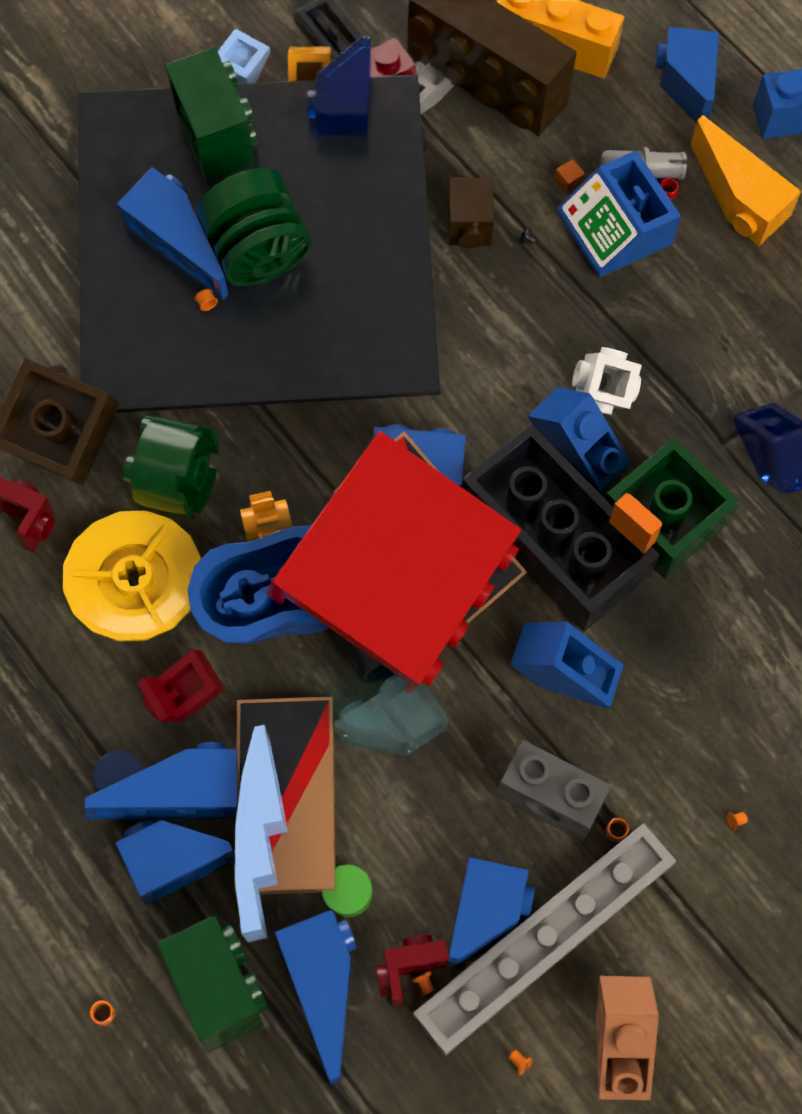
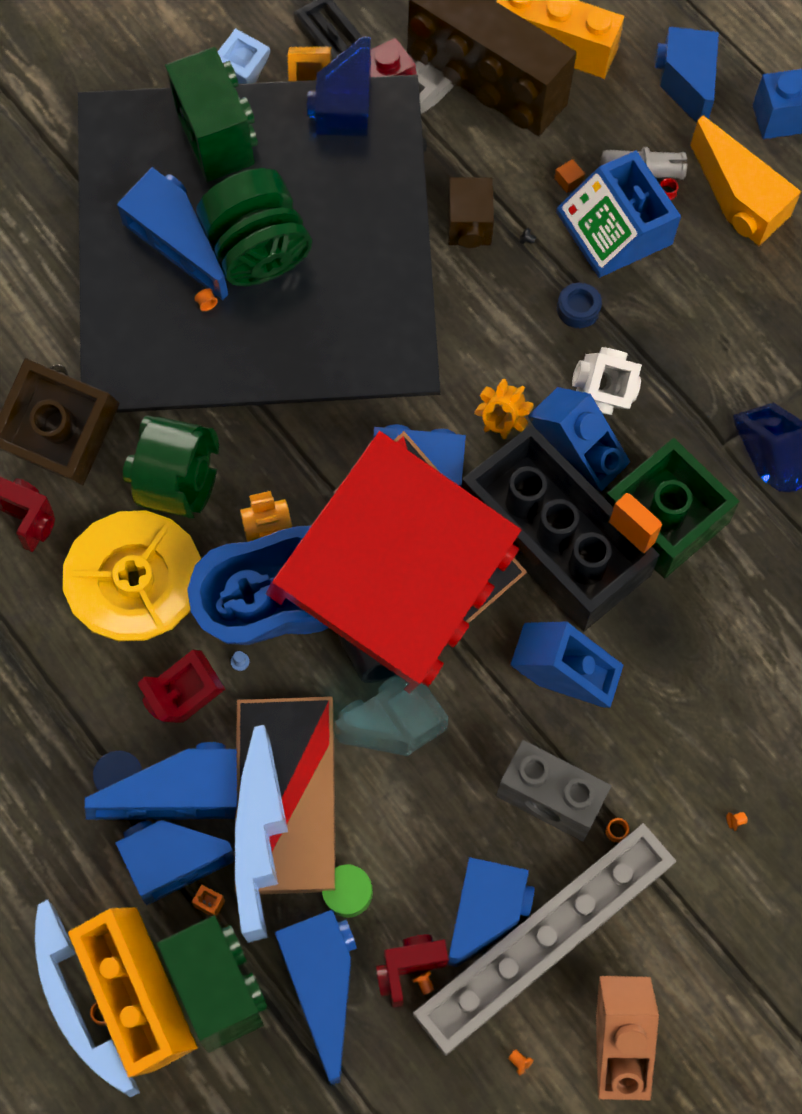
none -> light blue slope [35,900,140,1097]
none -> light orange brick [68,907,198,1078]
none -> orange piece [192,884,225,917]
none -> medium blue piece [231,651,249,671]
none -> light orange gear [474,379,534,439]
none -> dark blue tile [557,283,602,328]

